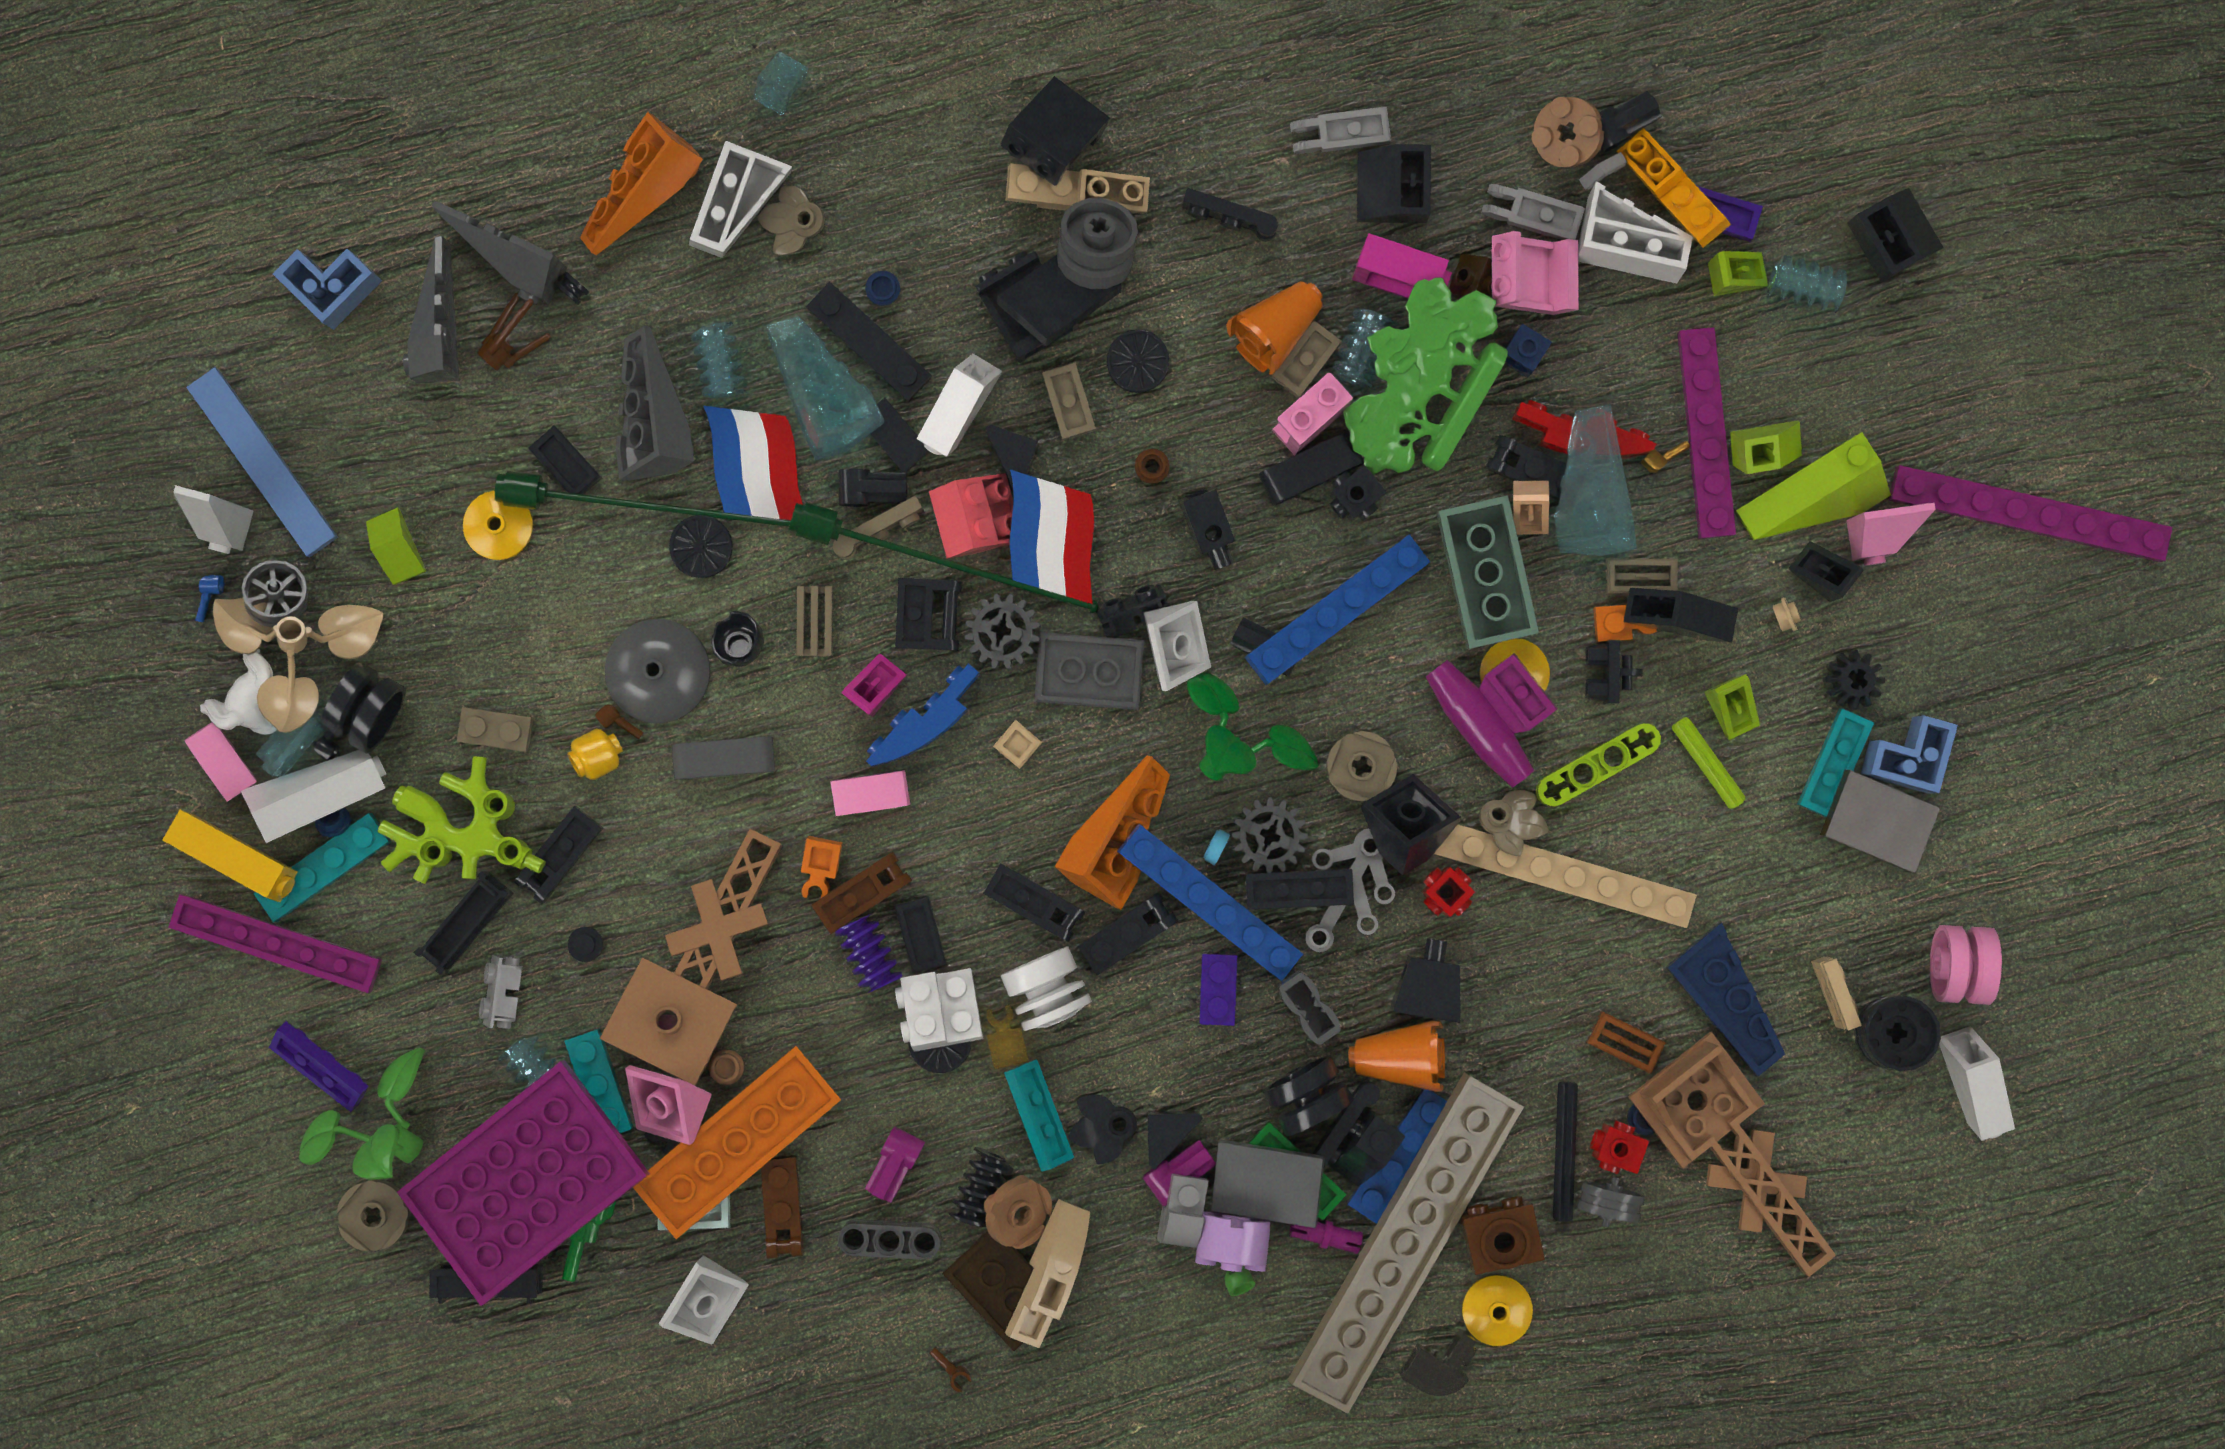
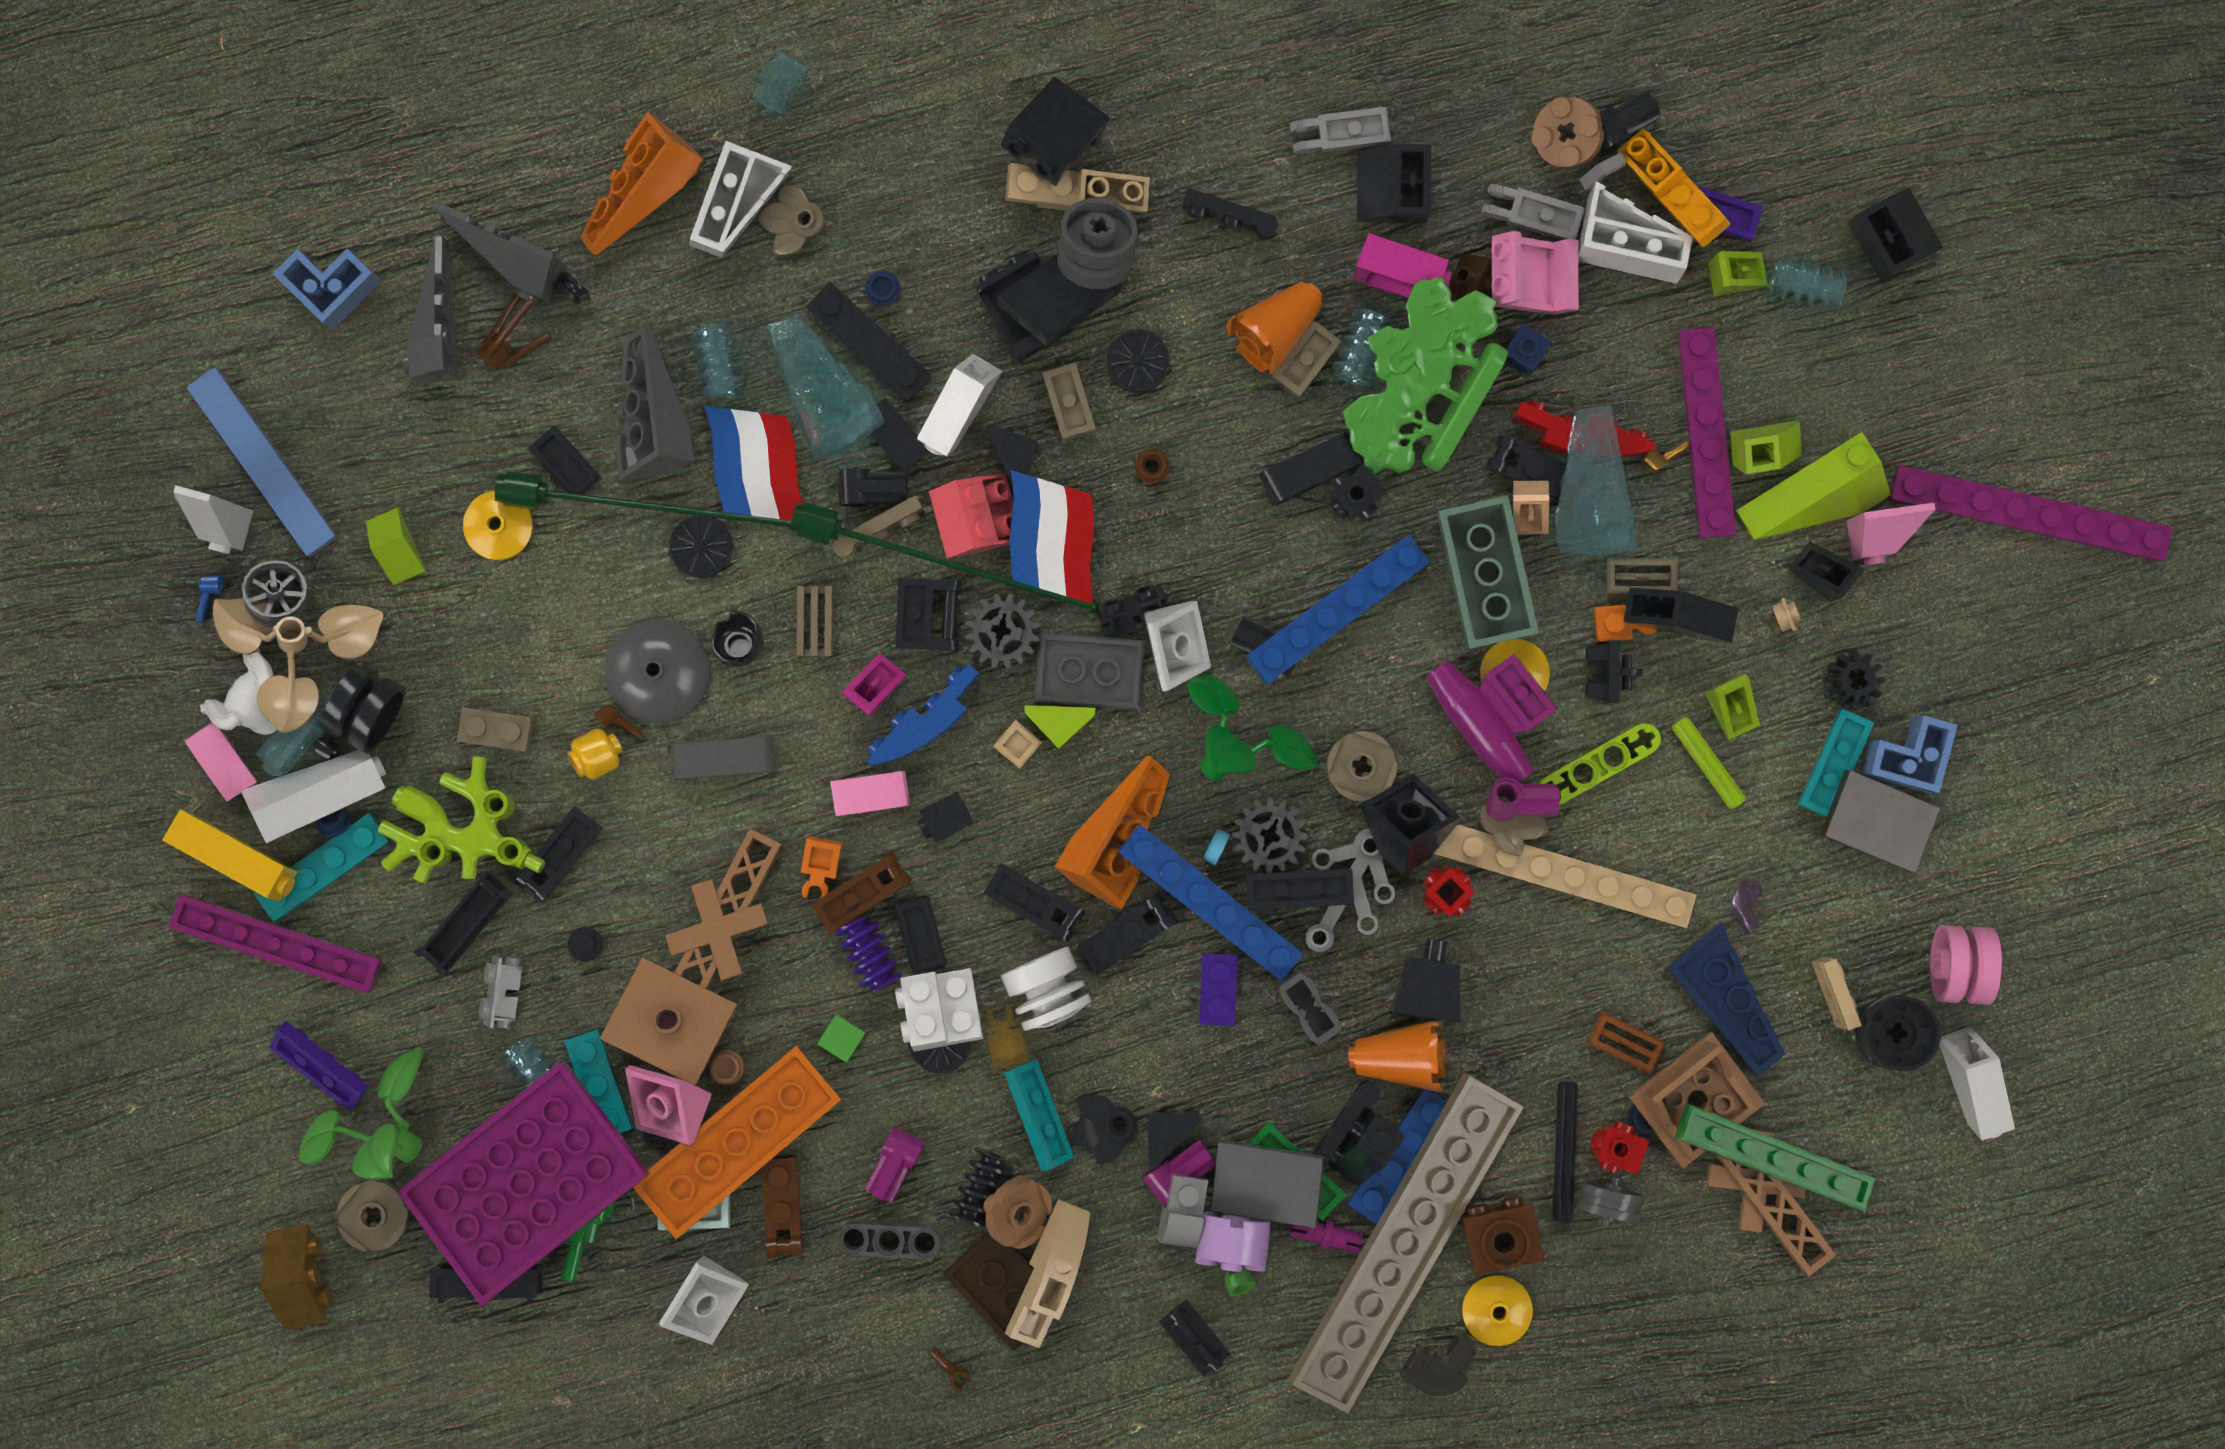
black torso [1178,486,1235,570] -> none
black wheel [1263,1055,1354,1136] -> none
bright pink panel [1272,373,1353,456] -> none
none -> pearl gold brick [261,1224,332,1331]
none -> bright green tile [817,1014,866,1063]
none -> black brick [917,792,974,842]
none -> lime slope [1025,705,1096,750]
none -> black hinge [1159,1299,1231,1377]
none -> magenta piece [1485,777,1560,821]
none -> green tile [1675,1105,1876,1212]
none -> clear purple arm [1731,880,1763,933]

